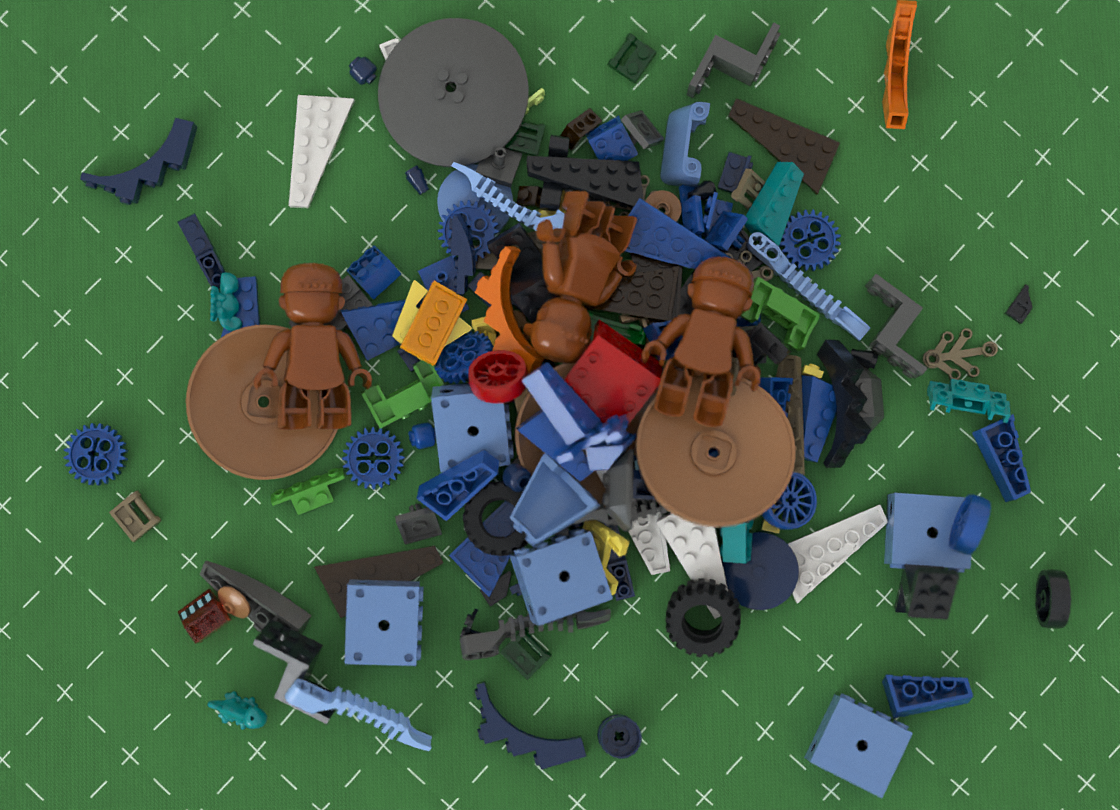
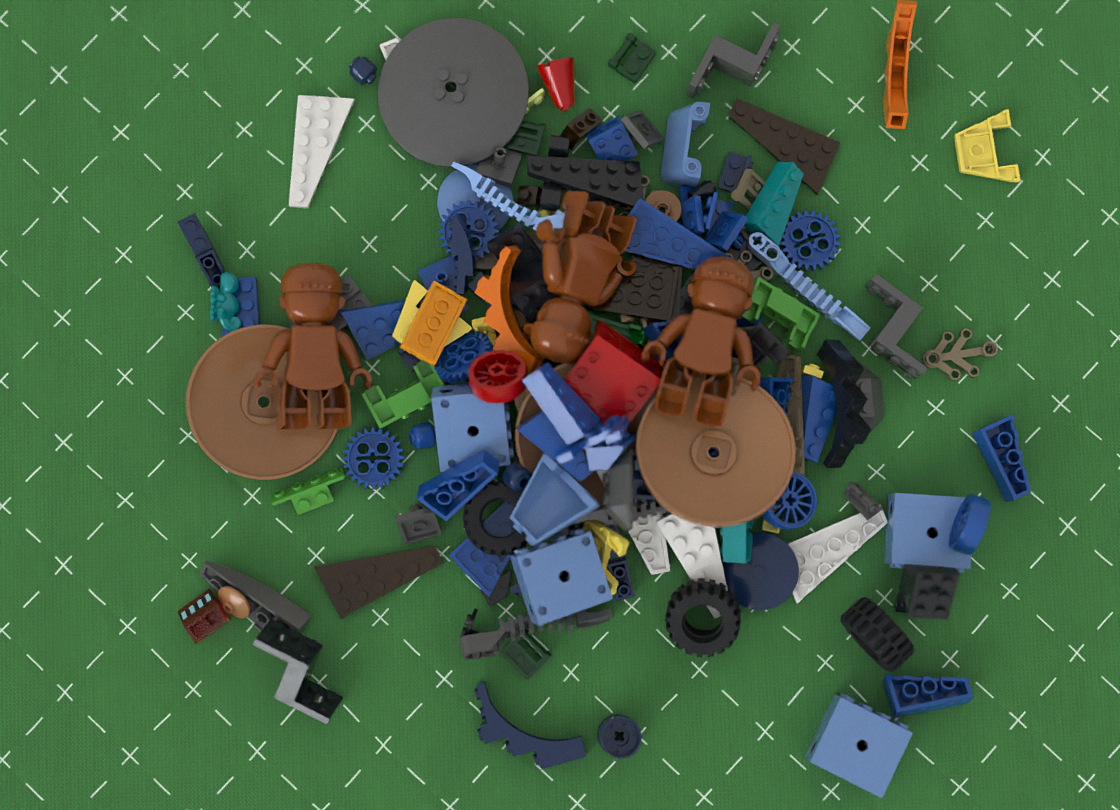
blue gear [63,423,128,486] -> none
dark blue arch [80,118,197,205] -> none
dark tan plate [109,490,162,542] -> none
teal animal [207,691,268,730] -> none
light blue piece [285,679,432,751] -> none
medium blue gear [345,579,423,666] -> none
blue slope [346,245,401,300] -> none
dark blue cone [405,165,429,195] -> none
black cone [851,348,879,369] -> none
teal bracket [927,379,1011,423] -> none
black tile [1004,285,1033,324] -> none
black piece [1035,569,1071,629] -> none
none -> red cone [537,57,575,111]
none -> black tyre [840,597,915,672]
none -> dark grey hinge [843,482,883,520]
none -> light yellow wing [954,109,1021,183]

